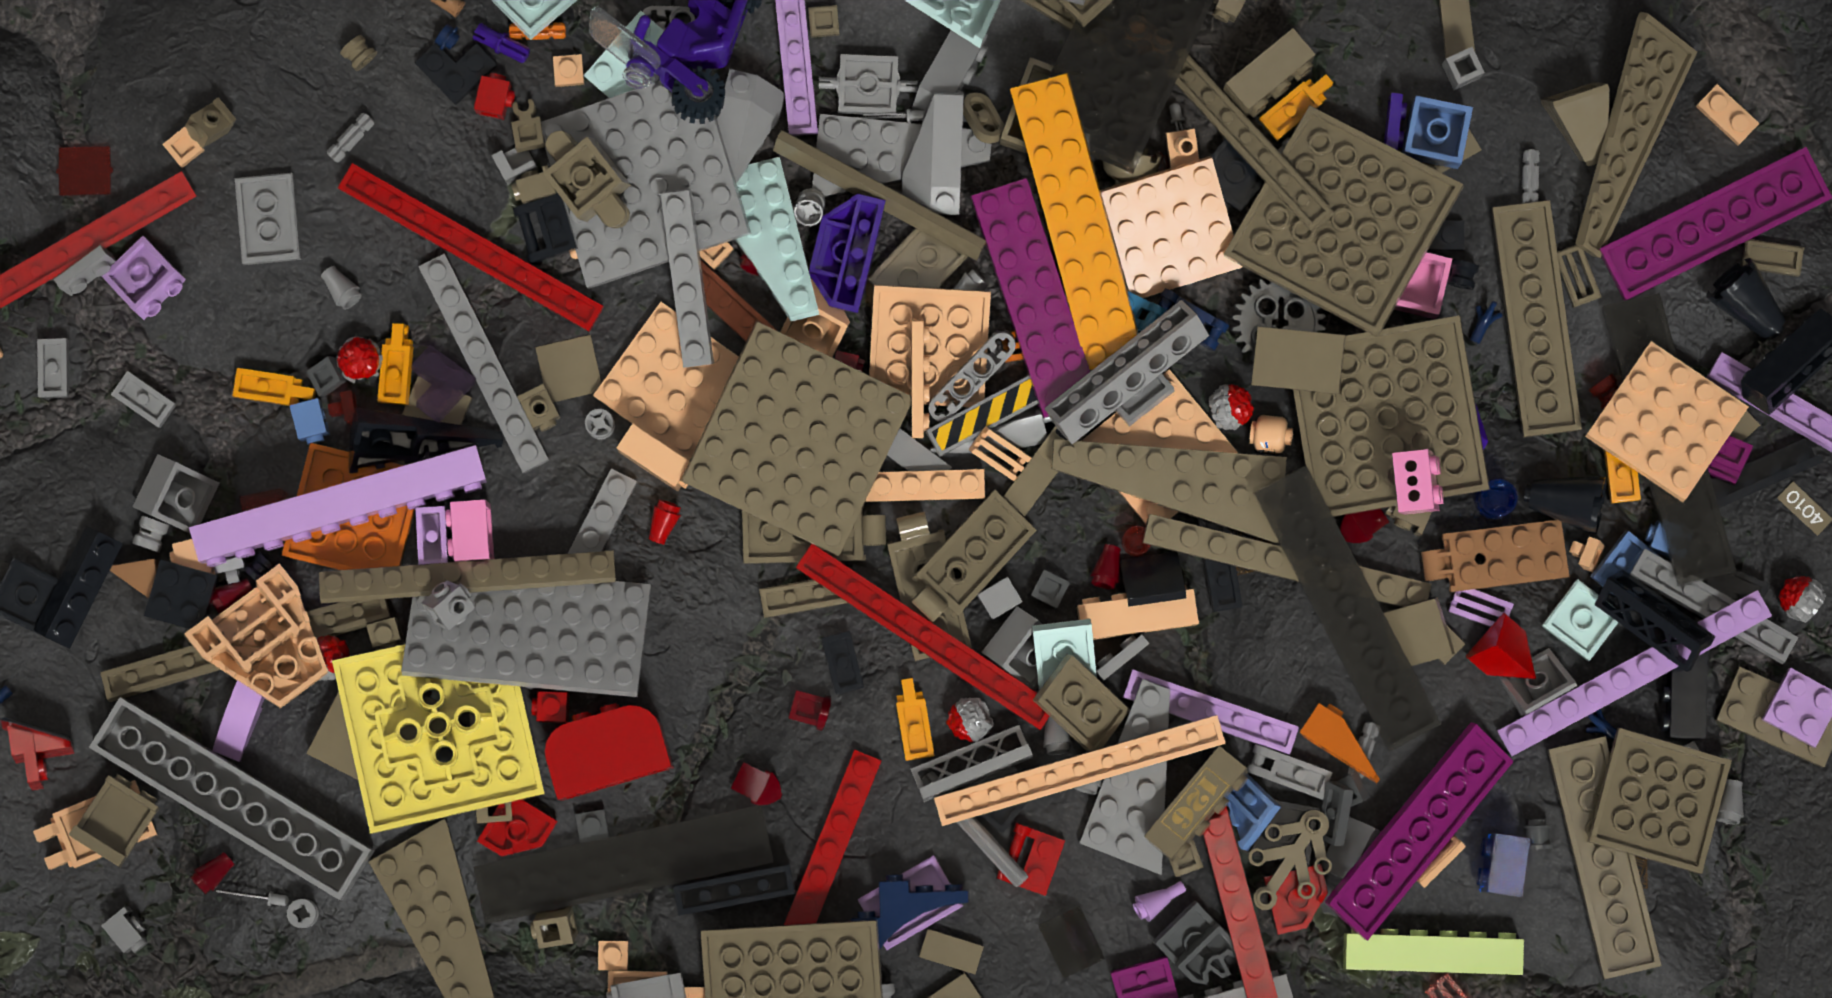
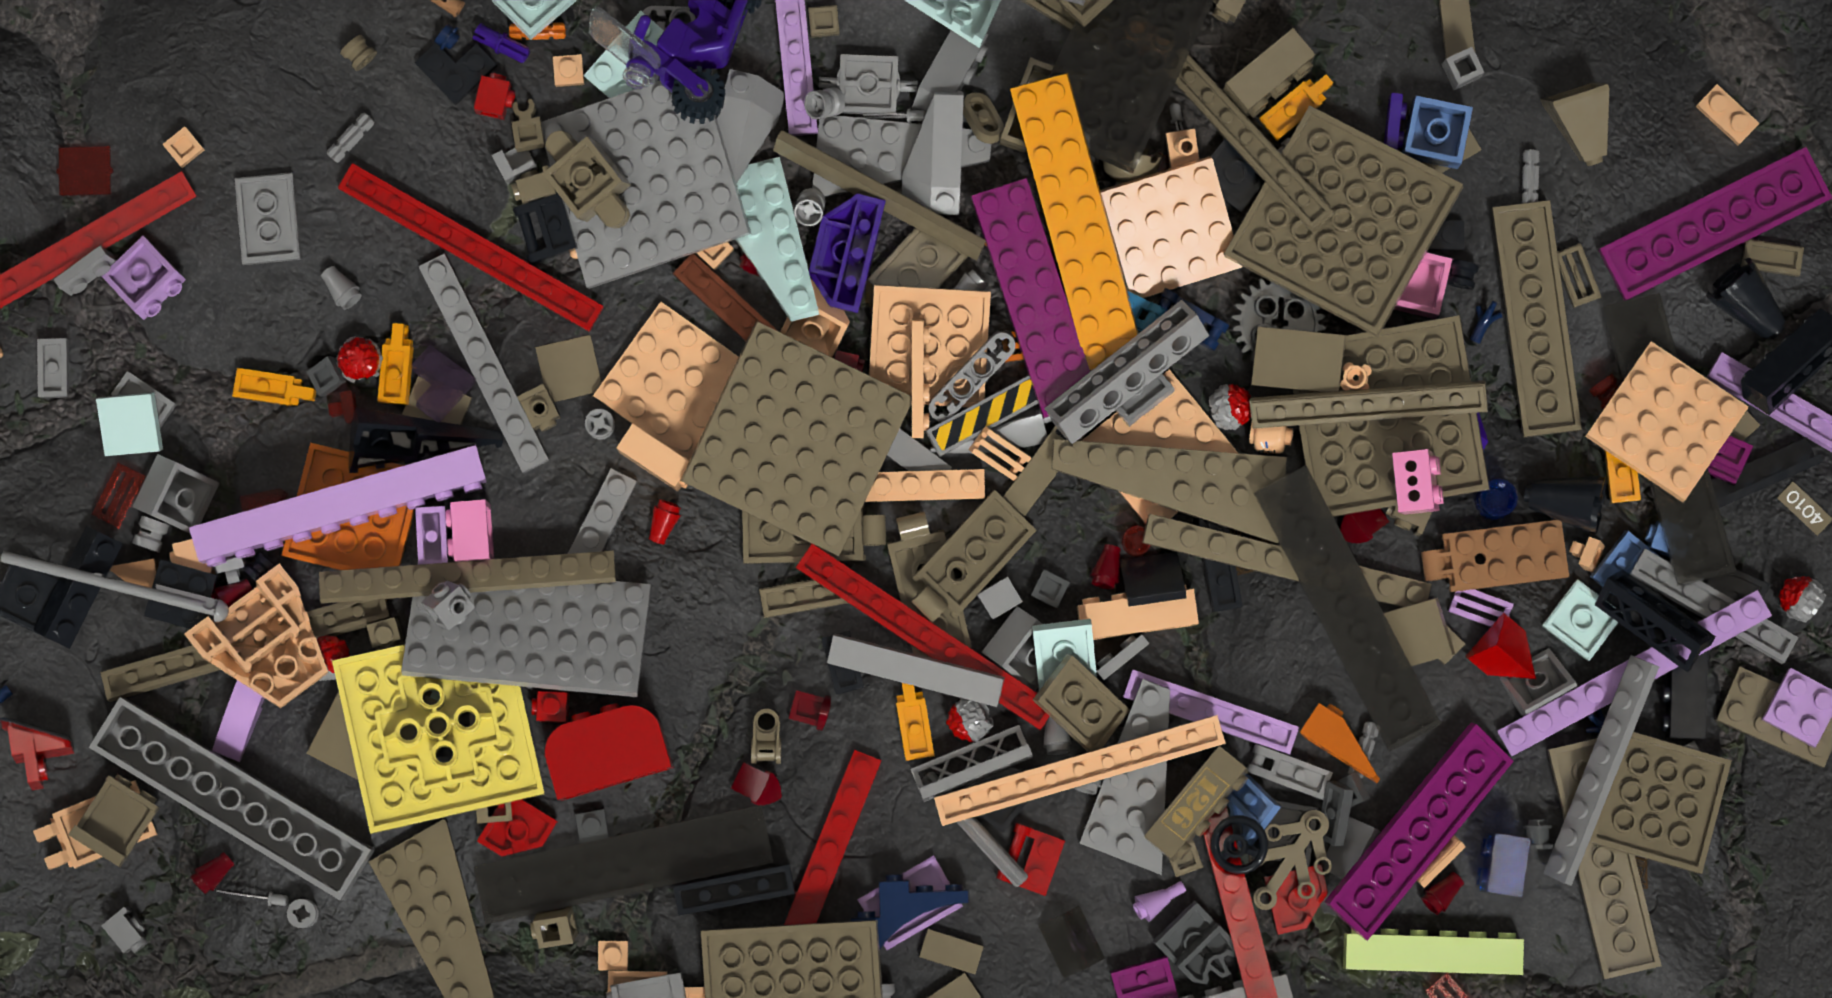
dark tan brick [185,97,237,149] -> none
medium blue brick [290,398,330,445] -> none
light grey plate [660,189,714,368] -> none
dark tan wing [1575,12,1697,258] -> none
light grey cone [1716,779,1744,824] -> none
none -> light grey bar [1,551,229,622]
none -> clear red tile [92,463,146,528]
none -> light aqua tile [96,392,163,456]
none -> dark tan piece [751,708,781,764]
none -> light grey wheel [804,87,845,120]
none -> light grey tile [827,633,1005,707]
none -> black piece [1211,815,1268,874]
none -> dark tan tile [1250,381,1488,429]
none -> light nougat plate [1340,362,1372,391]
none -> dark red cone [1421,872,1464,915]
none -> light grey plate [1543,655,1659,886]

